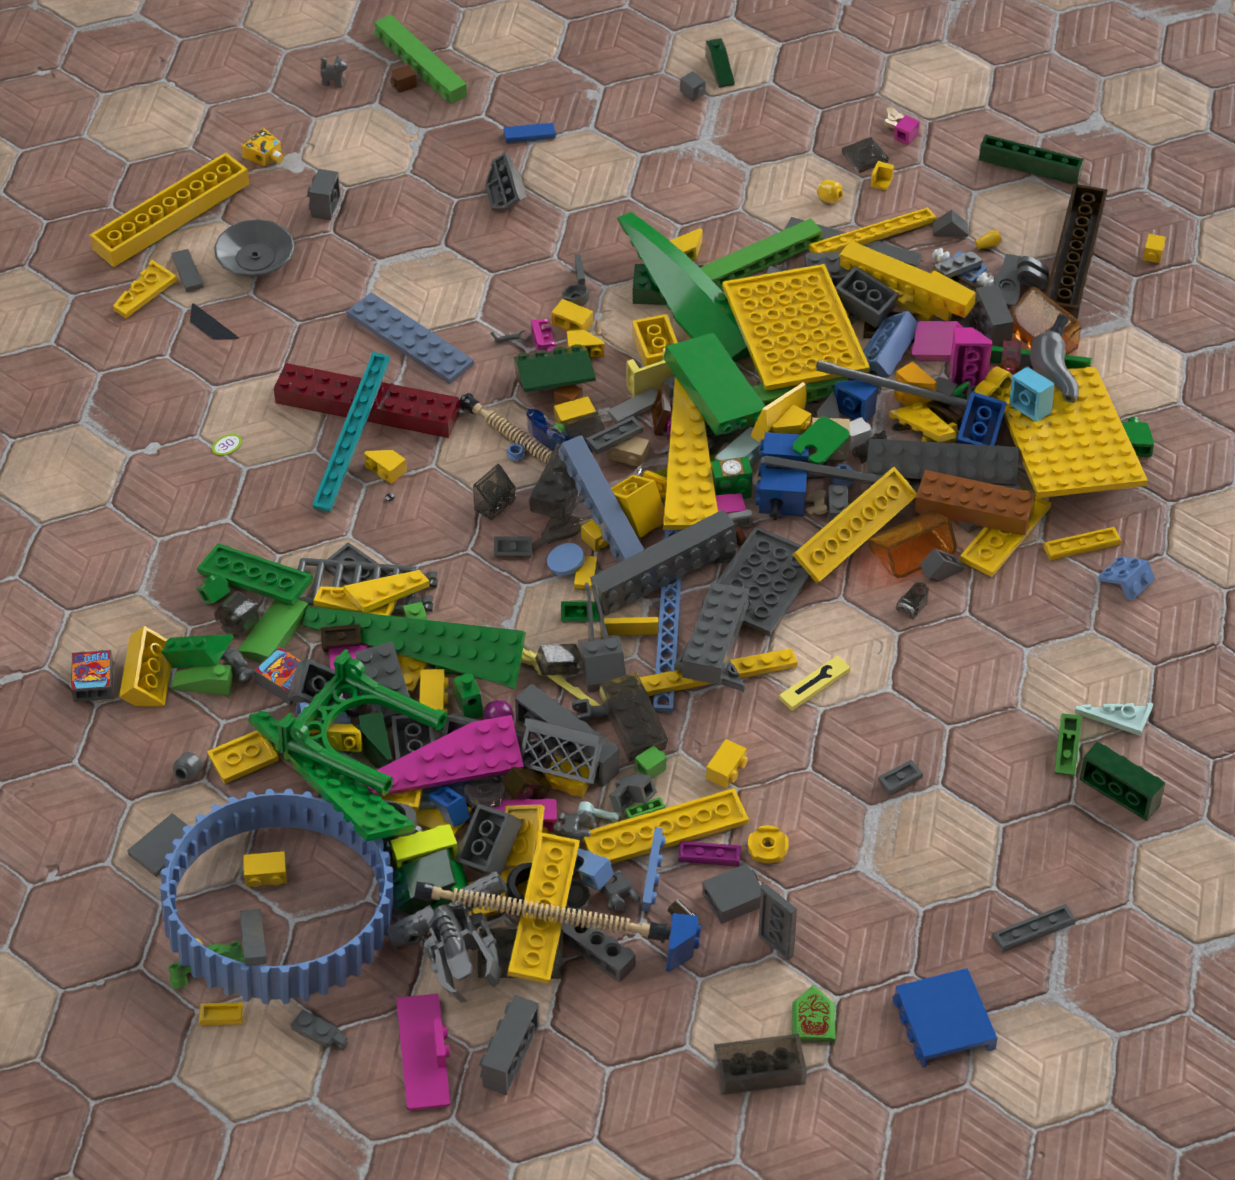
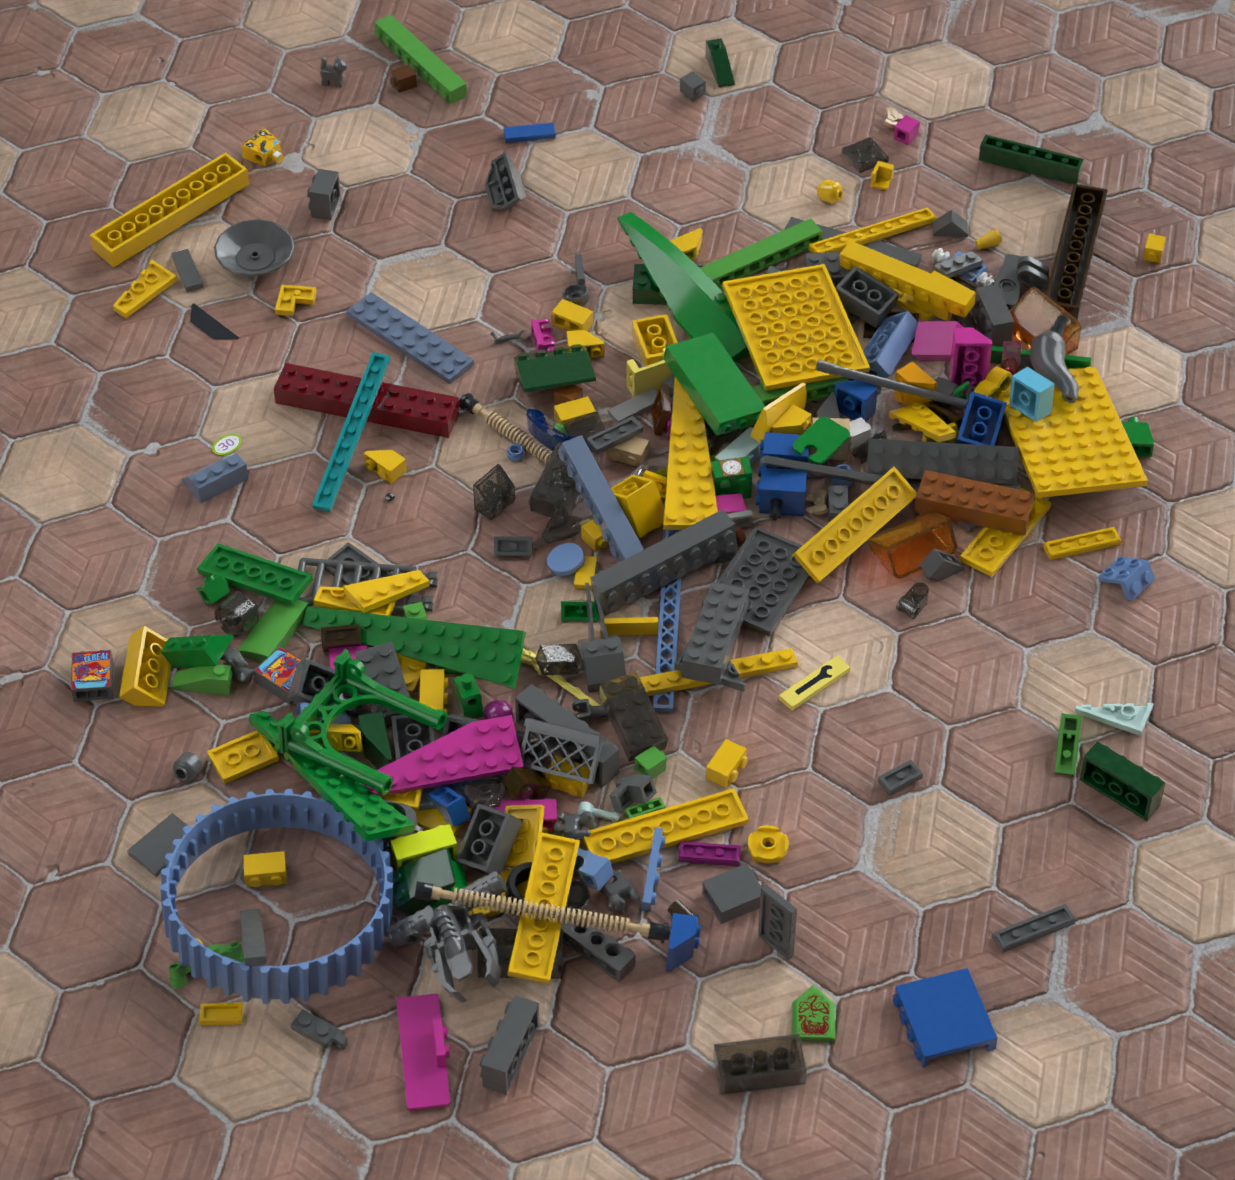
none -> sand blue slope [181,453,248,503]
none -> yellow plate [275,285,317,316]

